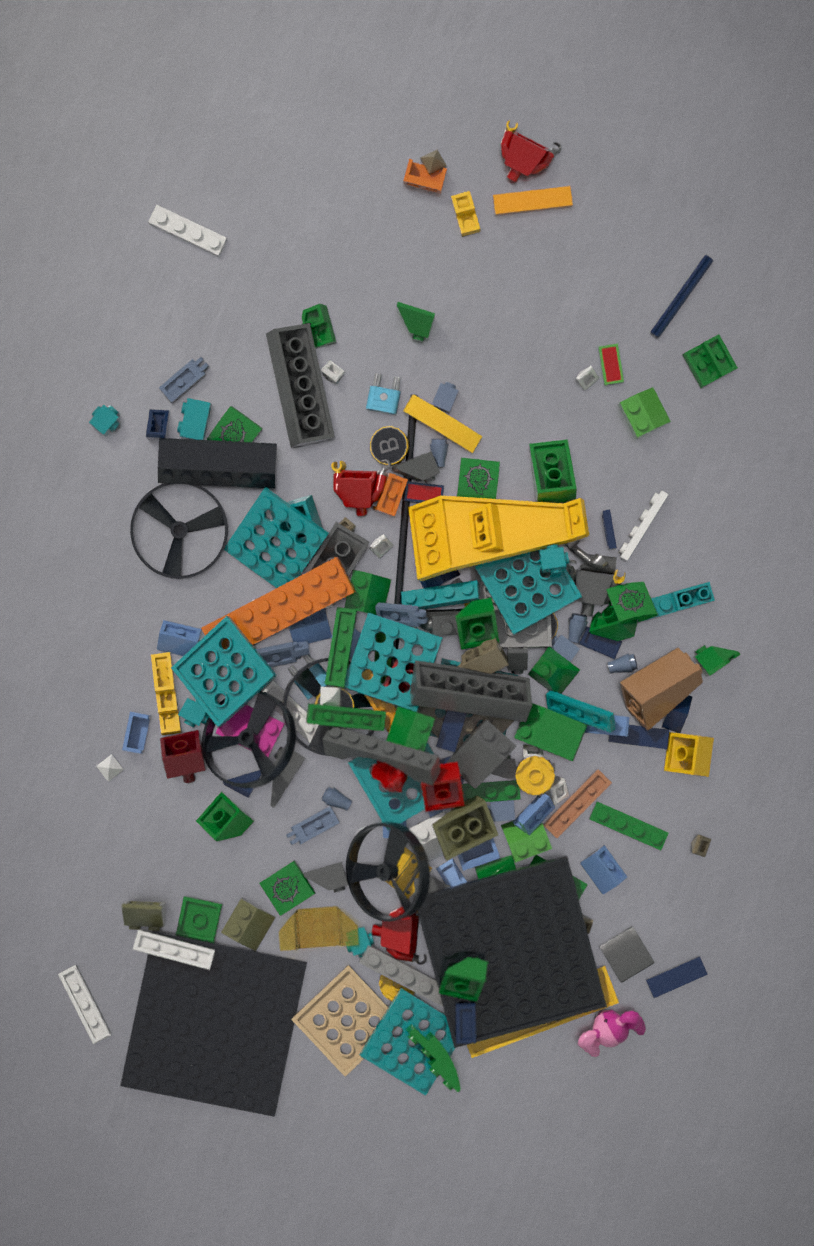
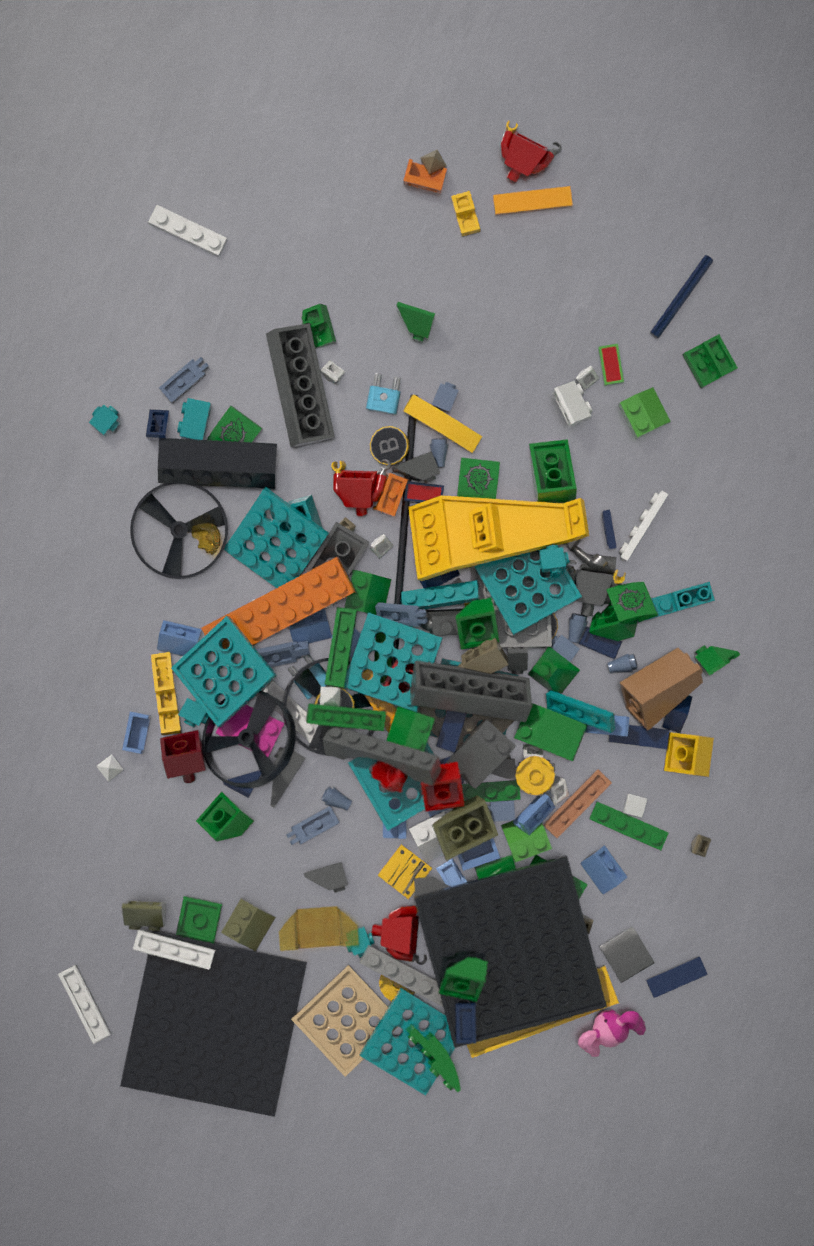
green slope [259,860,315,916] -> none
black piece [346,822,430,922] -> none
none -> clear yellow hair [191,523,220,555]
none -> white slope [553,381,593,428]
none -> white slope [623,794,647,817]

